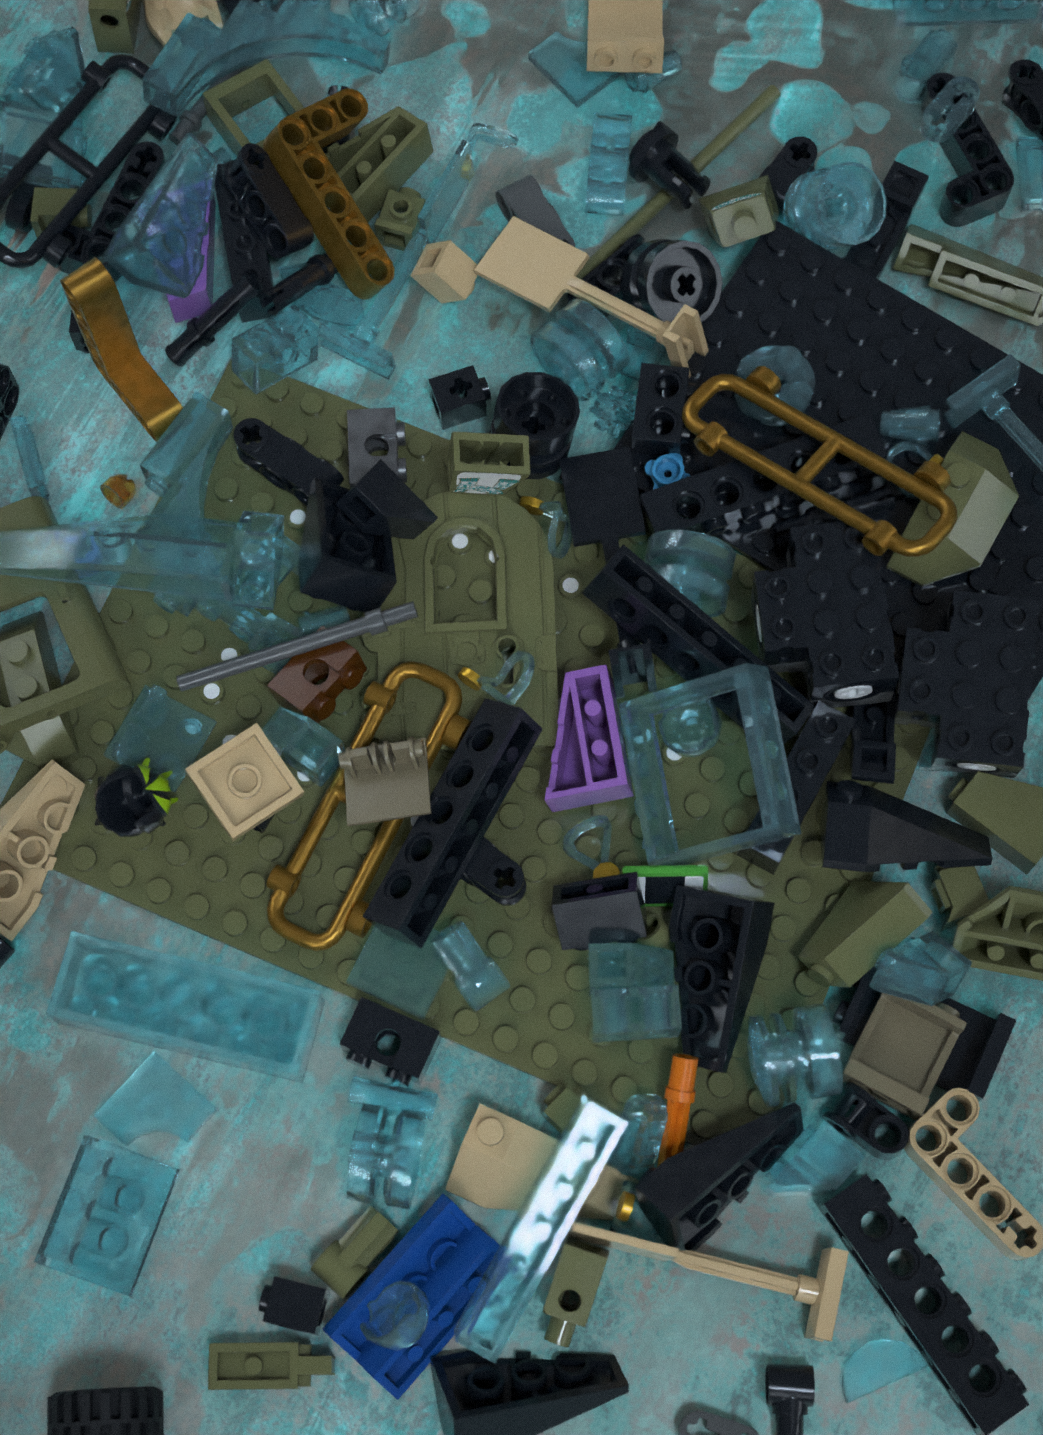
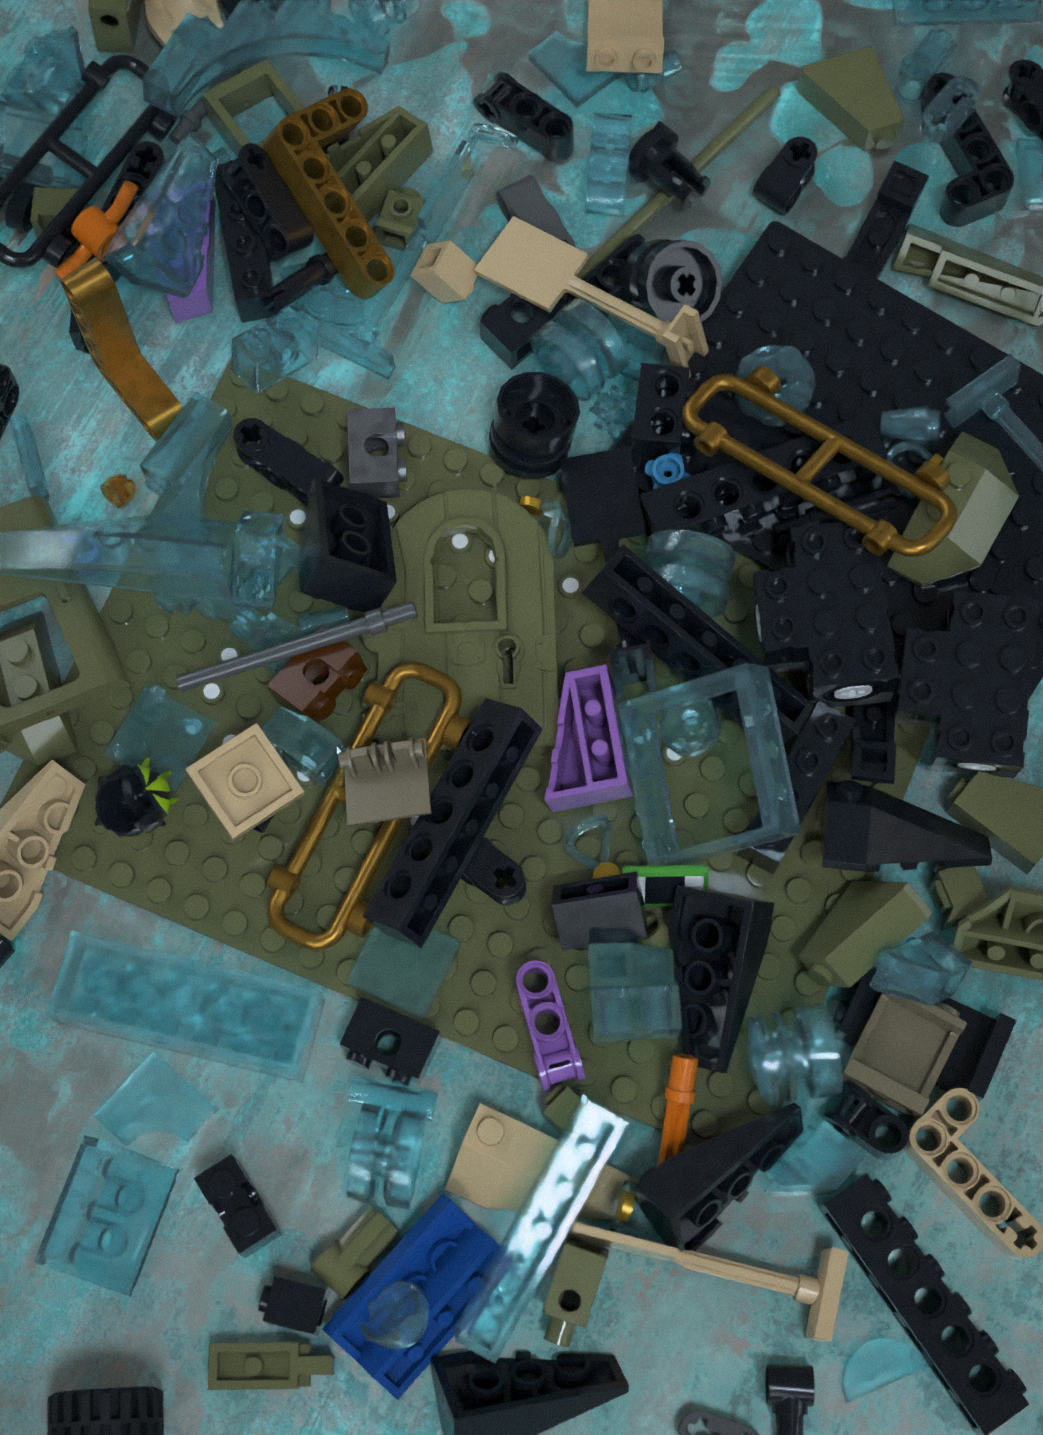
black pin [165,272,263,367] -> none
black slope [336,459,438,540] -> none
black brick [428,365,491,430] -> none
clear light blue piece [431,920,511,1012] -> none
olive torso [447,432,530,495] -> none
clear light blue piece [458,651,535,705] -> none
clear light blue beam [612,1094,668,1176] -> none
olive torso [698,175,779,247] -> none
clear light blue wheel [783,161,887,250] -> none
none -> orange piece [53,181,138,280]
none -> black brick [194,1154,283,1258]
none -> black piece [473,71,574,162]
none -> black brick [480,293,569,370]
none -> medium lavender piece [516,960,585,1091]
none -> olive slope [797,46,905,151]

